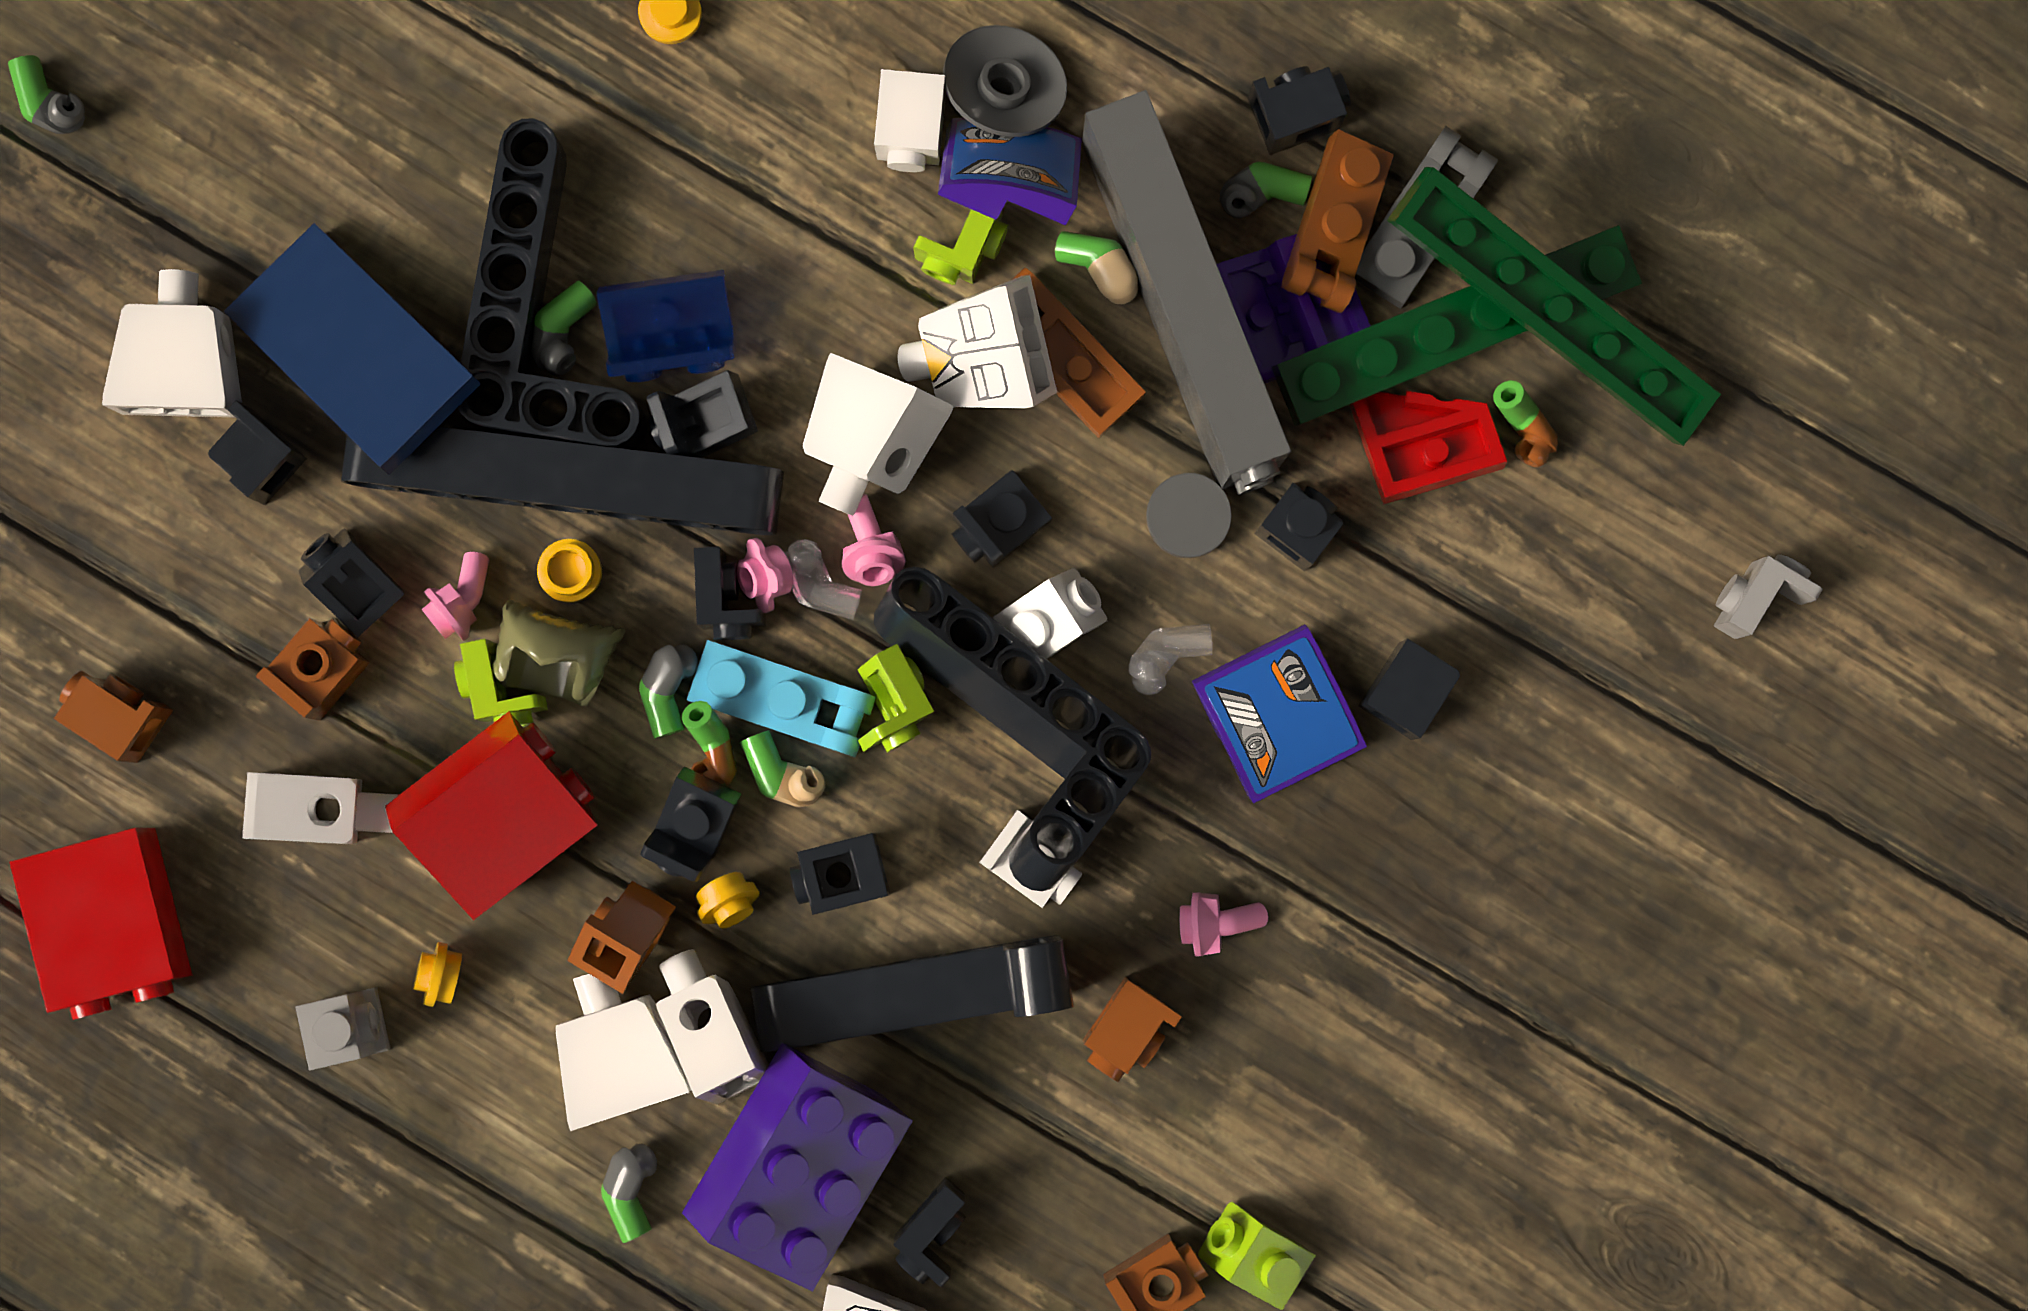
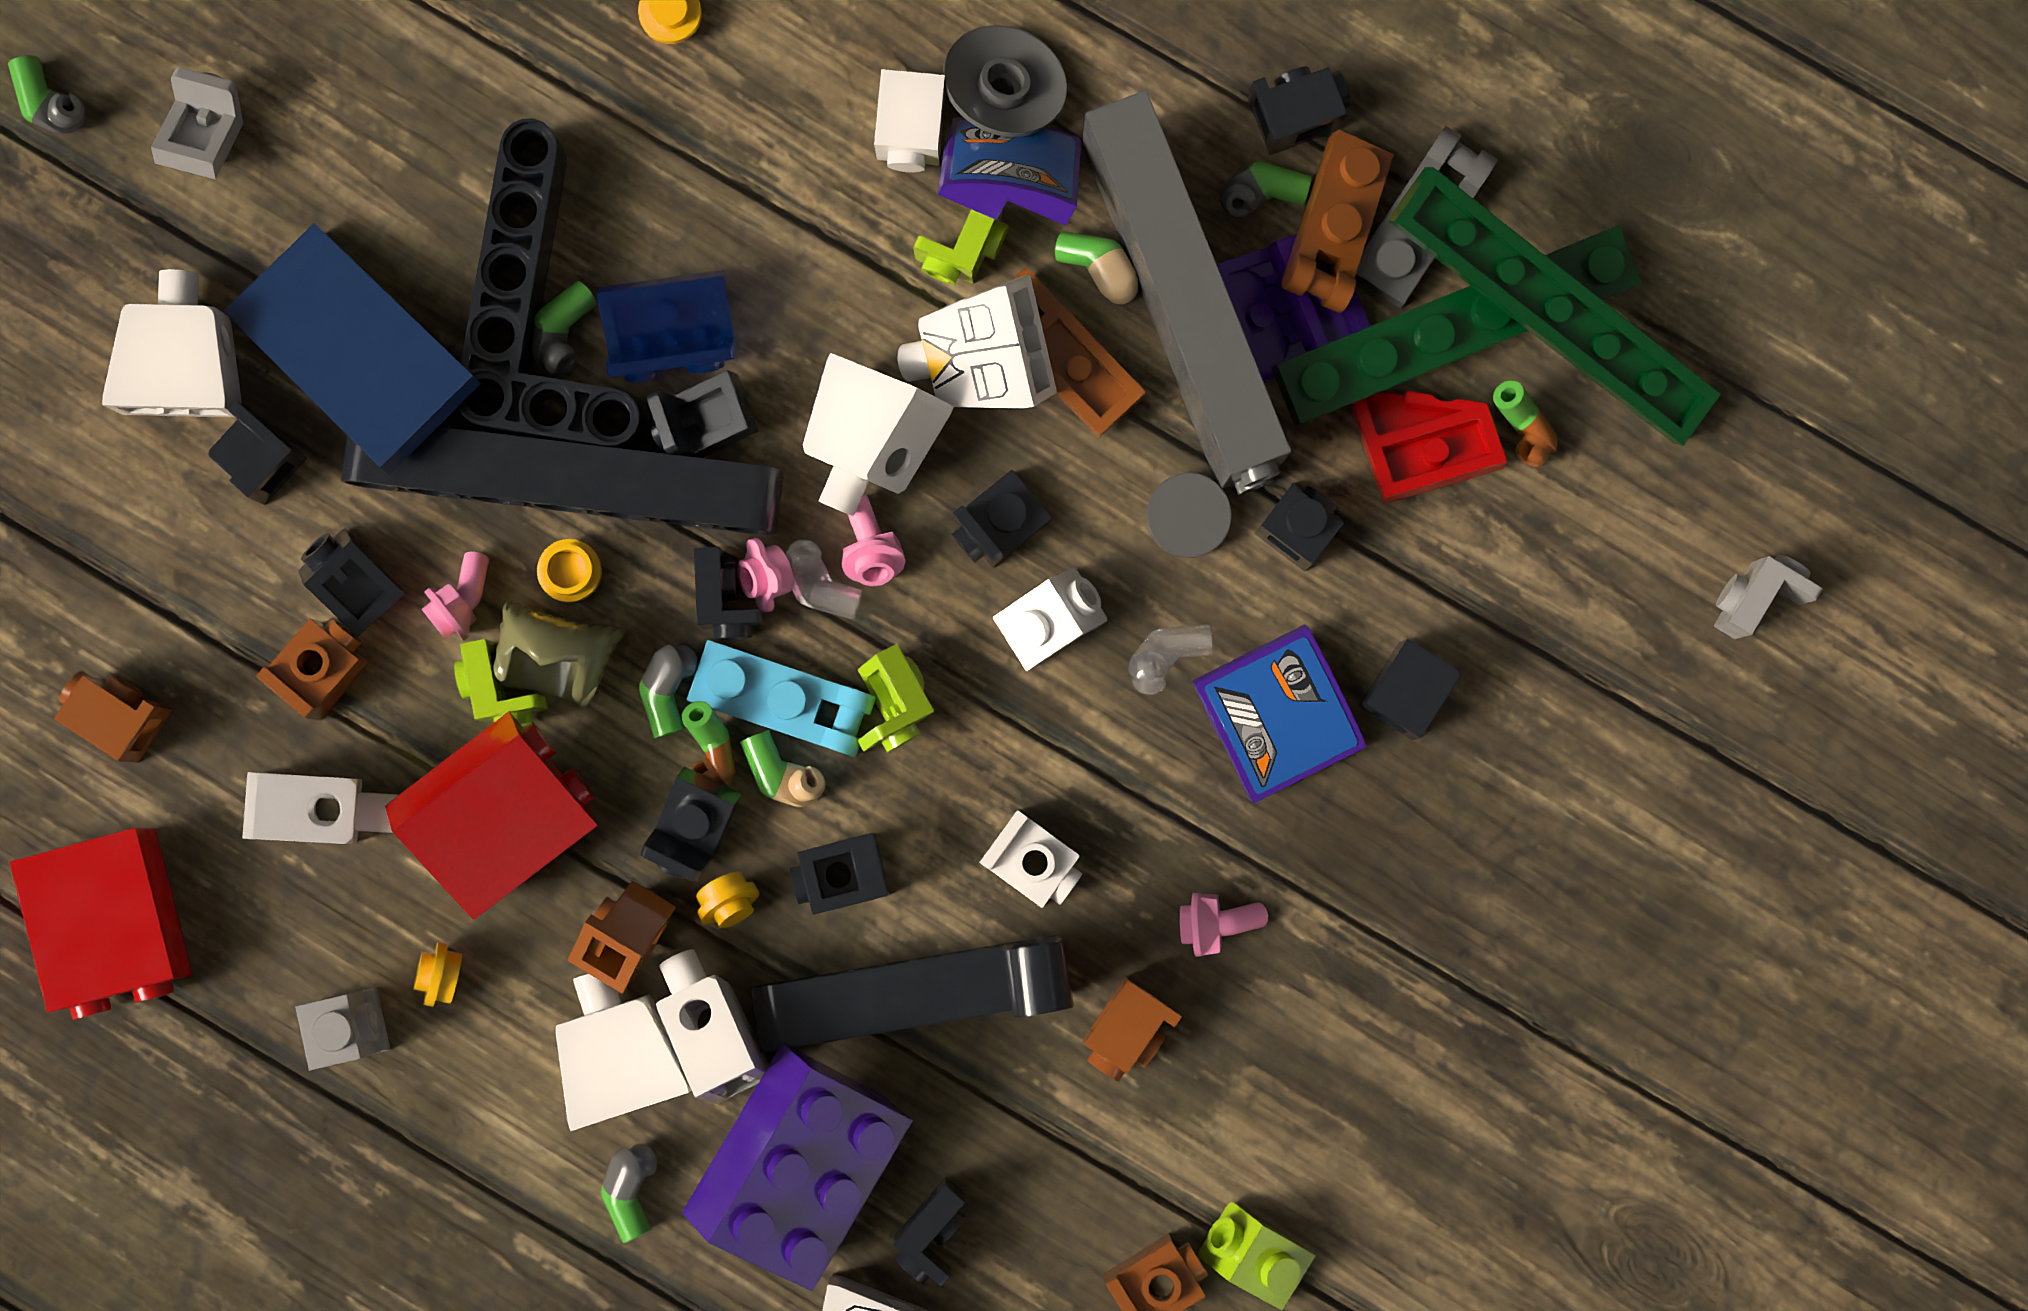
black beam [874,567,1151,892] -> none
none -> light grey bracket [151,67,244,180]

